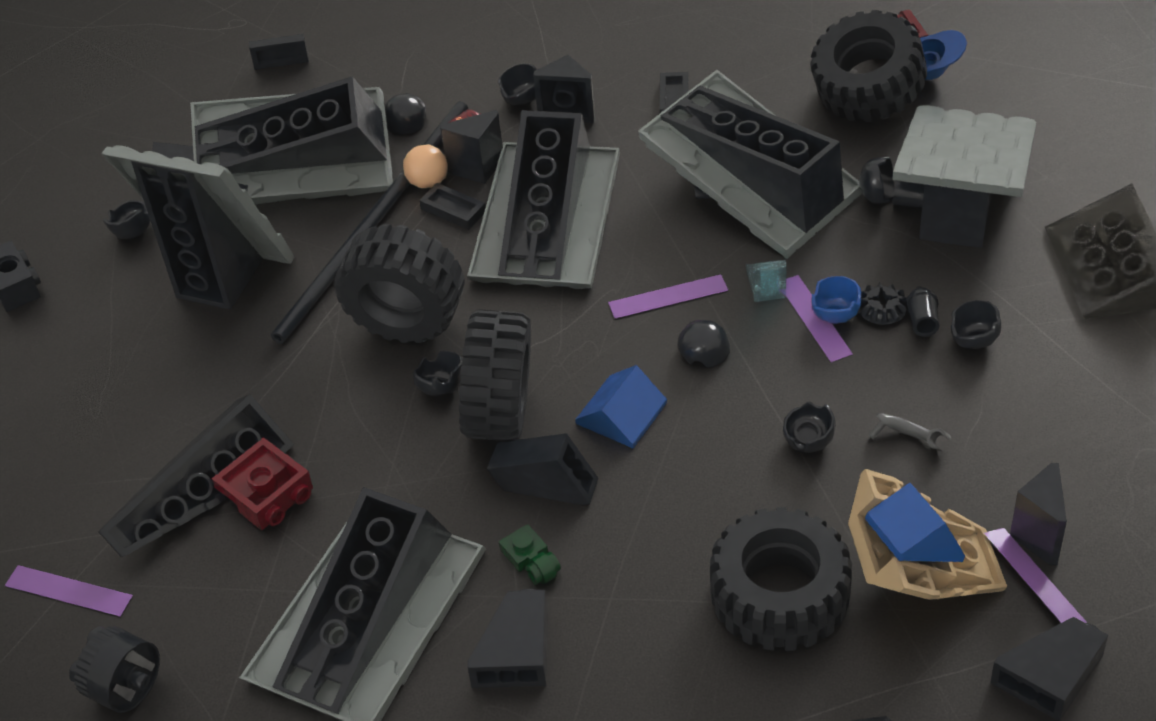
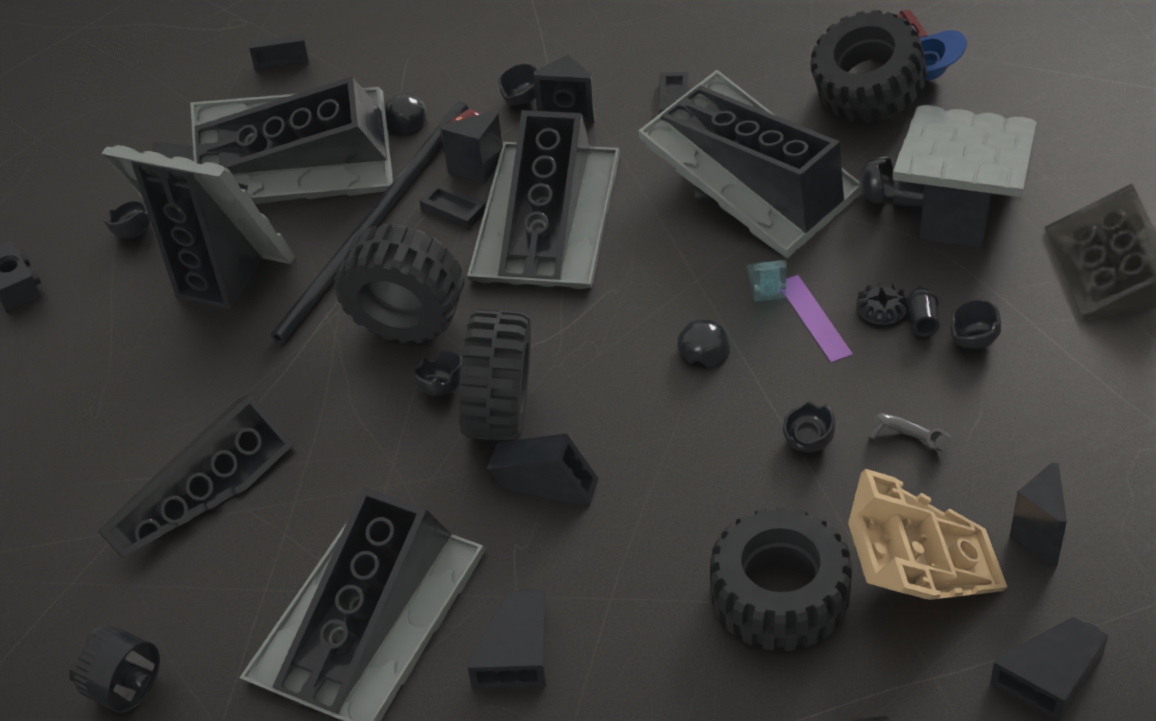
medium lavender sticker [5,565,133,616] -> none
dark red plate [212,437,313,530] -> none
light nougat hair [403,144,448,188] -> none
dark green plate [498,524,561,585] -> none
blue slope [575,365,667,448] -> none
medium lavender sticker [608,274,728,319] -> none
blue hair [811,276,861,324] -> none
blue slope [865,483,965,562] -> none
medium lavender sticker [984,528,1087,623] -> none

